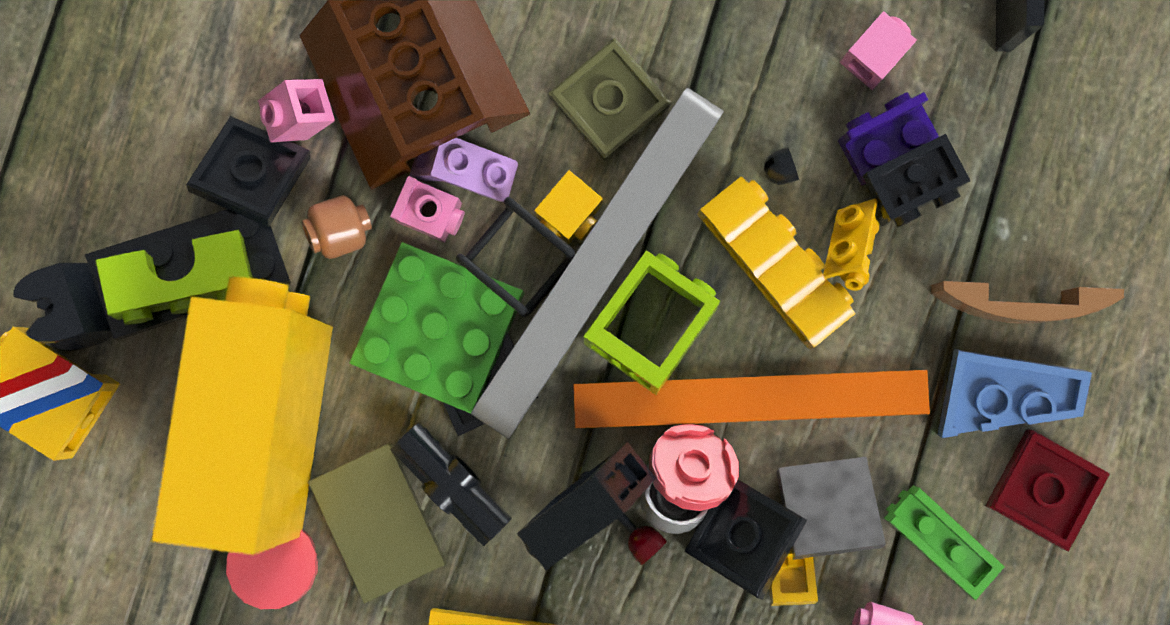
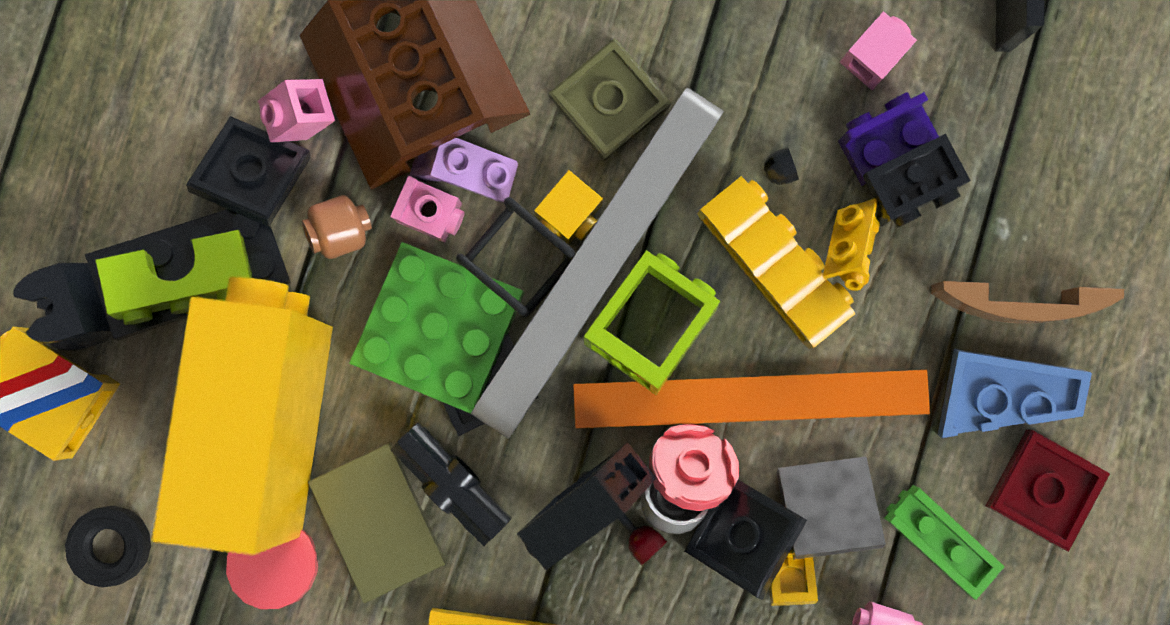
none -> black tyre [65,505,151,588]

